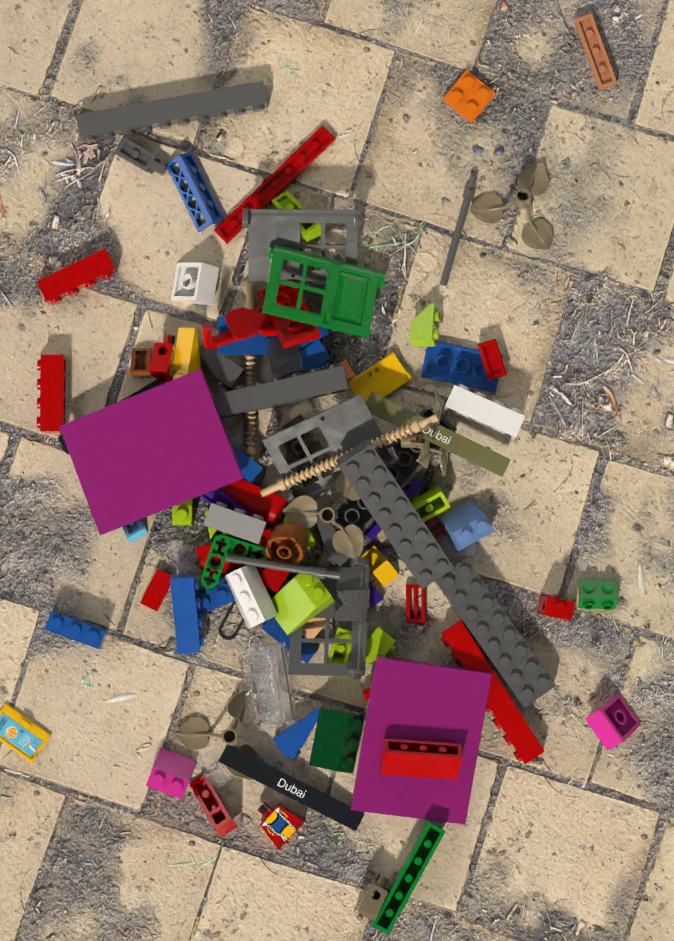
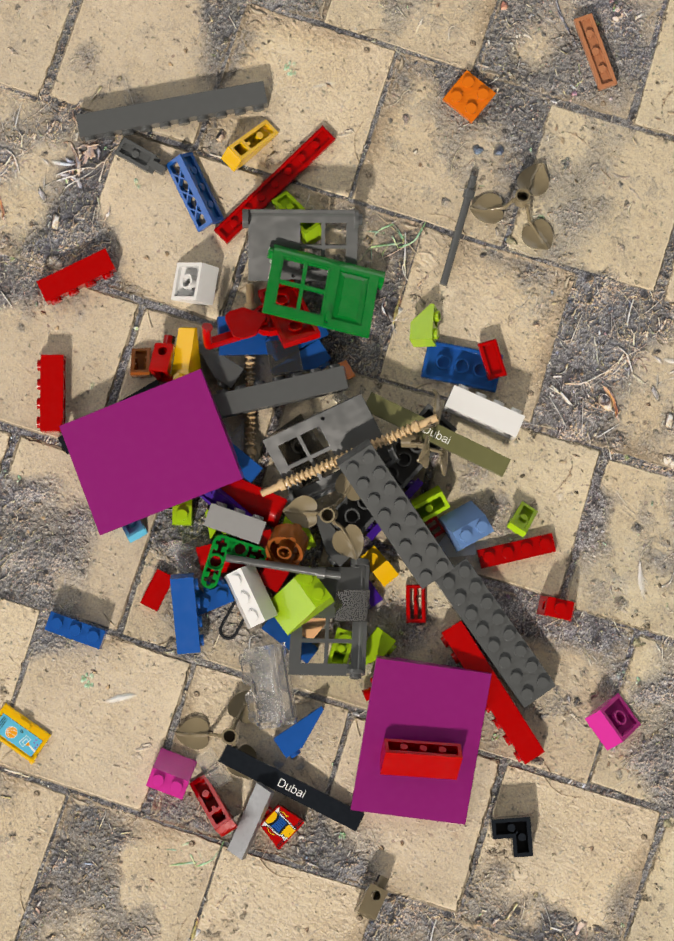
dark green slope [309,708,364,774] -> none
yellow door [348,352,412,402] -> none
green brick [371,820,446,935] -> none
green bracket [578,578,619,610] -> none
none -> yellow slope [221,120,279,172]
none -> flat silver tile [227,782,275,860]
none -> red plate [477,533,556,569]
none -> black brick [489,814,533,858]
none -> lime slope [507,501,538,537]

